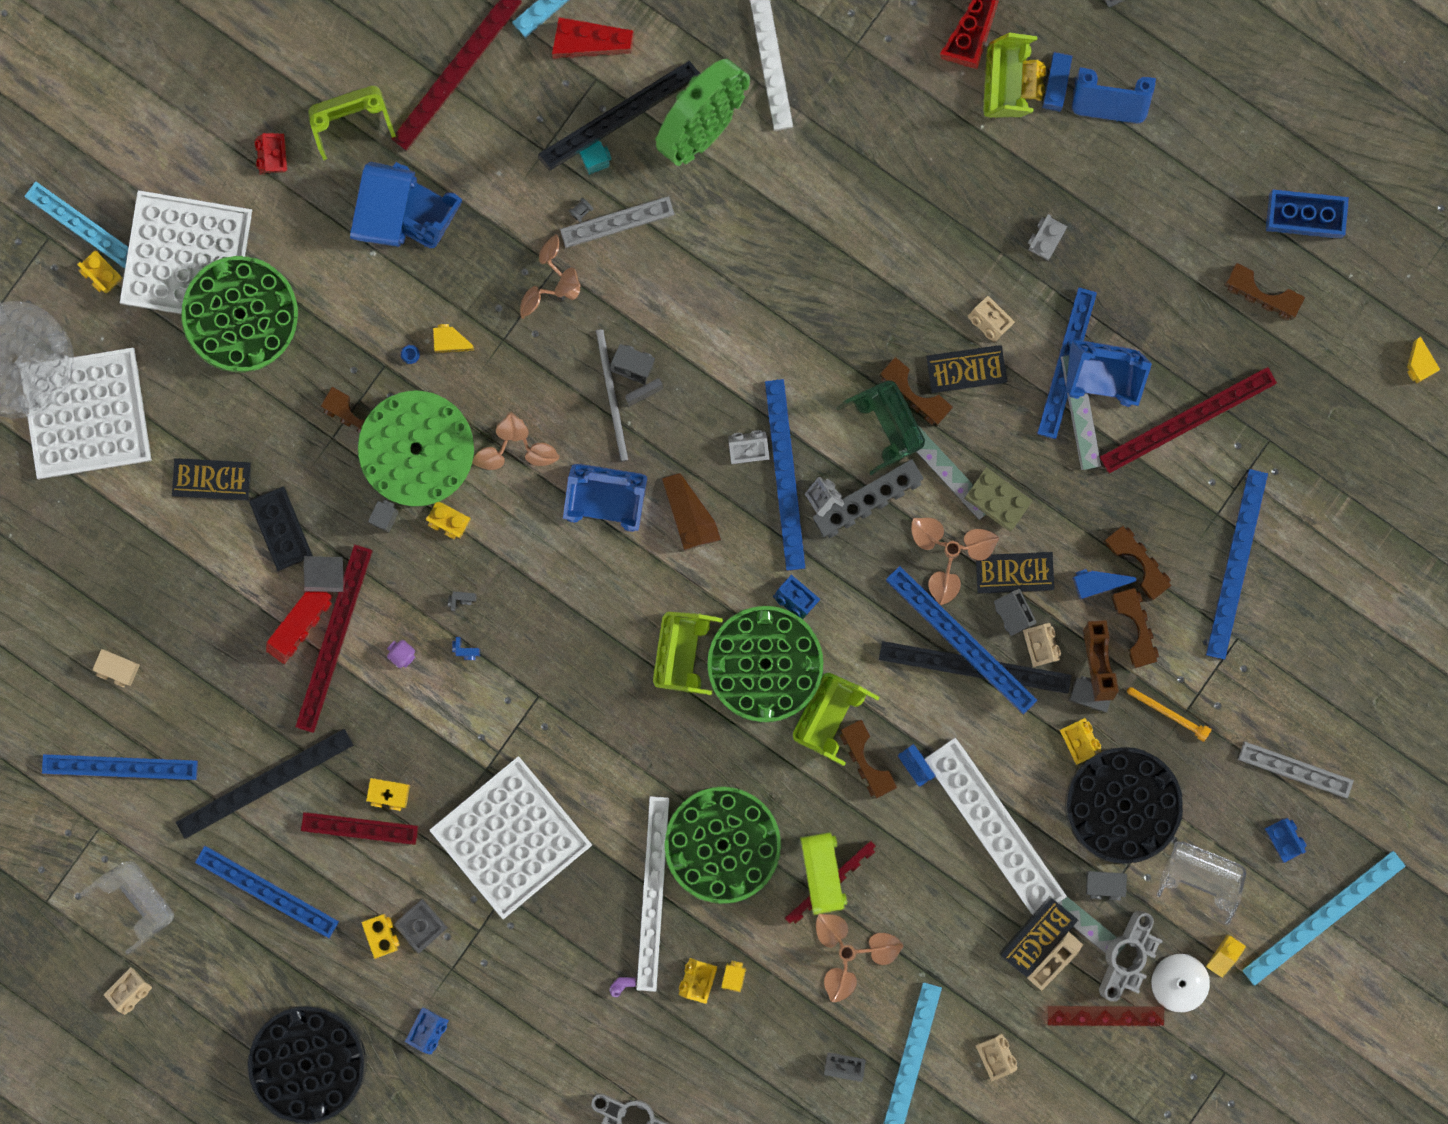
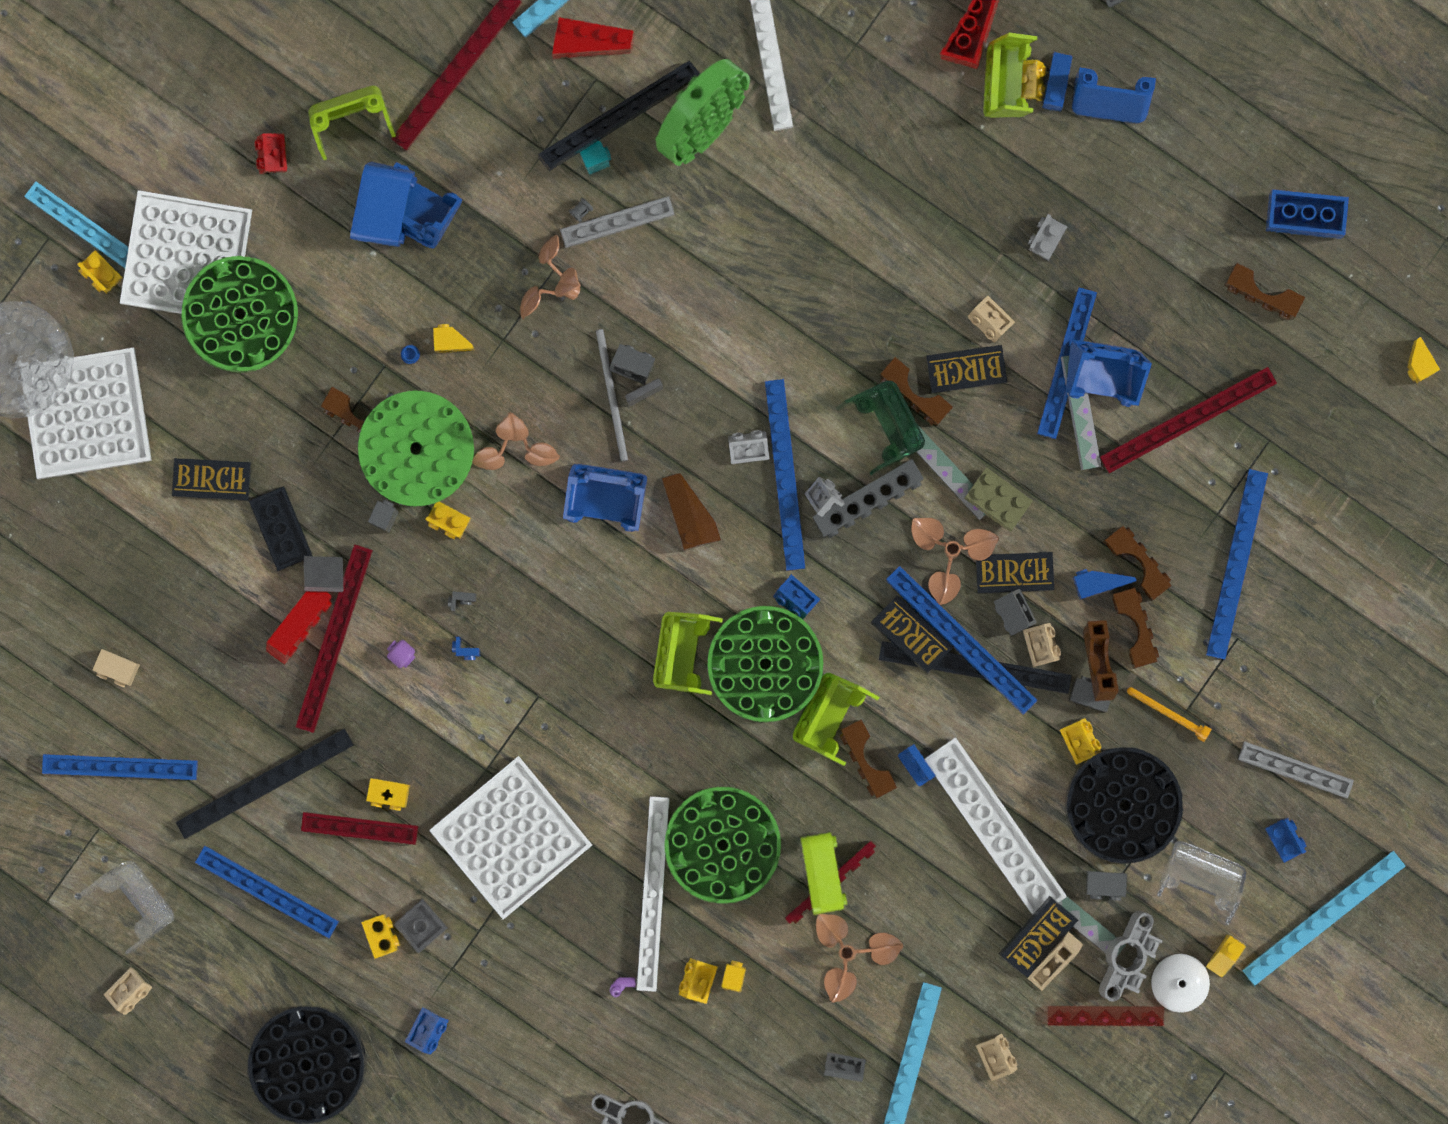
none -> black tile [871,596,954,675]

